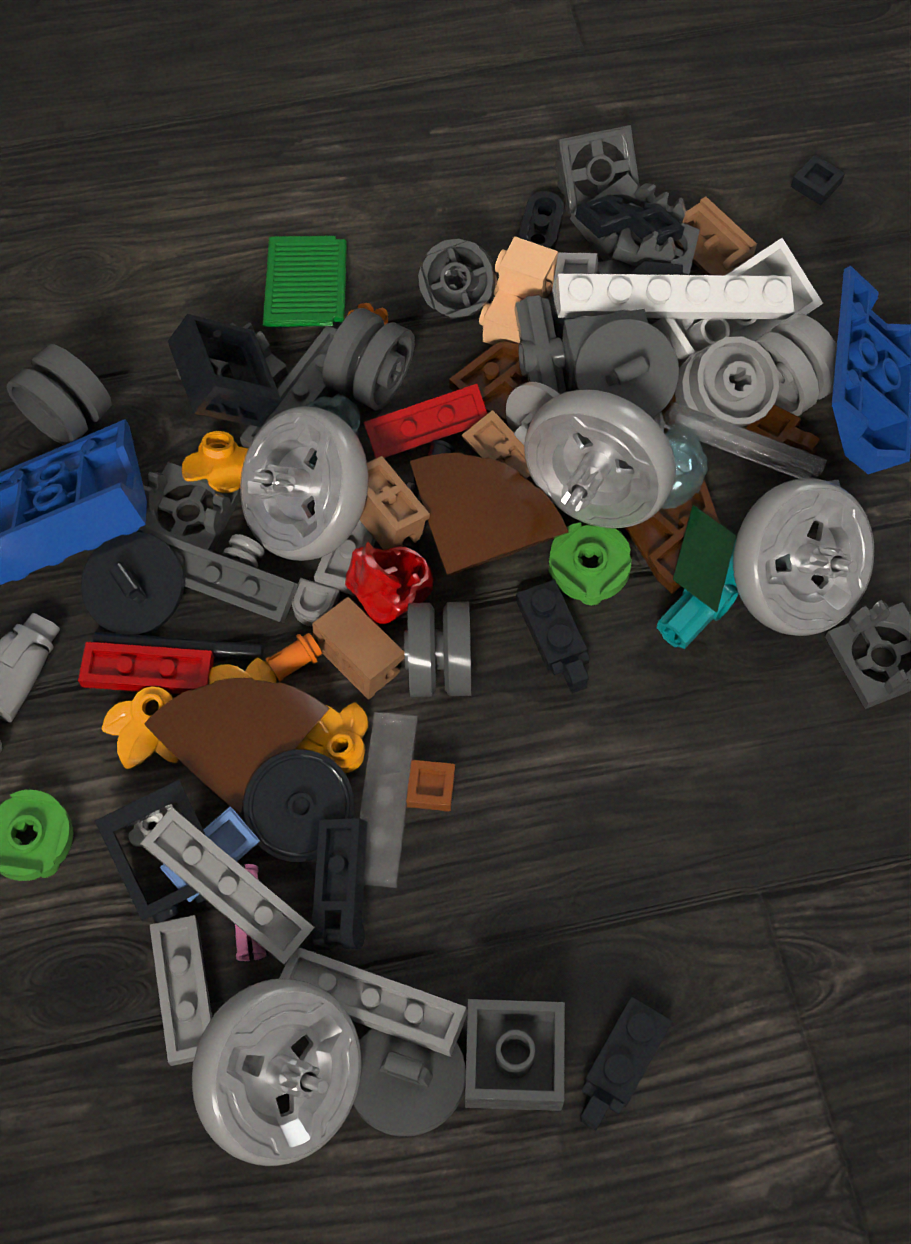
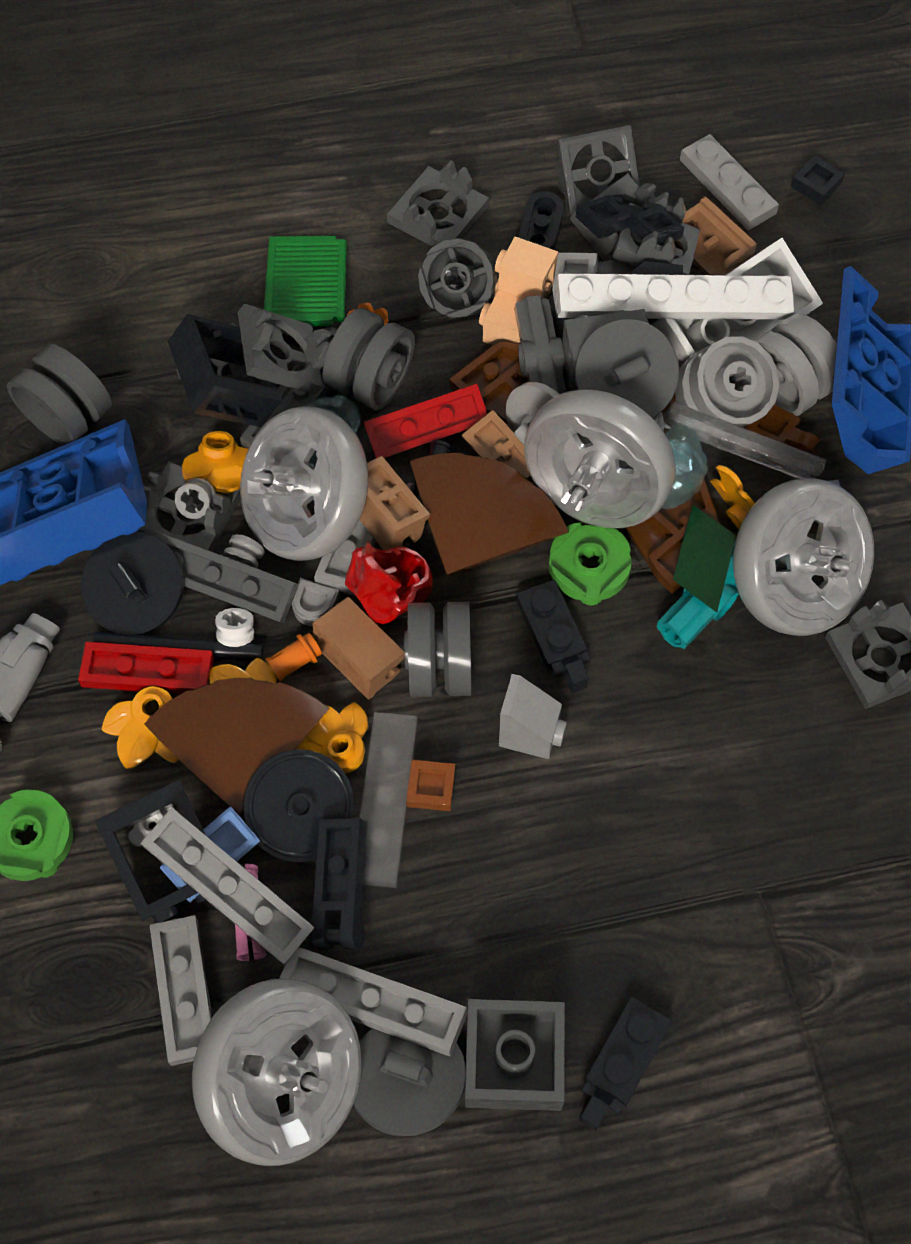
none -> light grey bush [175,478,216,519]
none -> white bush [215,608,254,647]
none -> dark grey piece [238,304,331,395]
none -> dark grey piece [387,160,489,247]
none -> light grey slope [499,674,567,759]
none -> light grey plate [680,134,779,231]
none -> light orange plate [710,465,755,530]

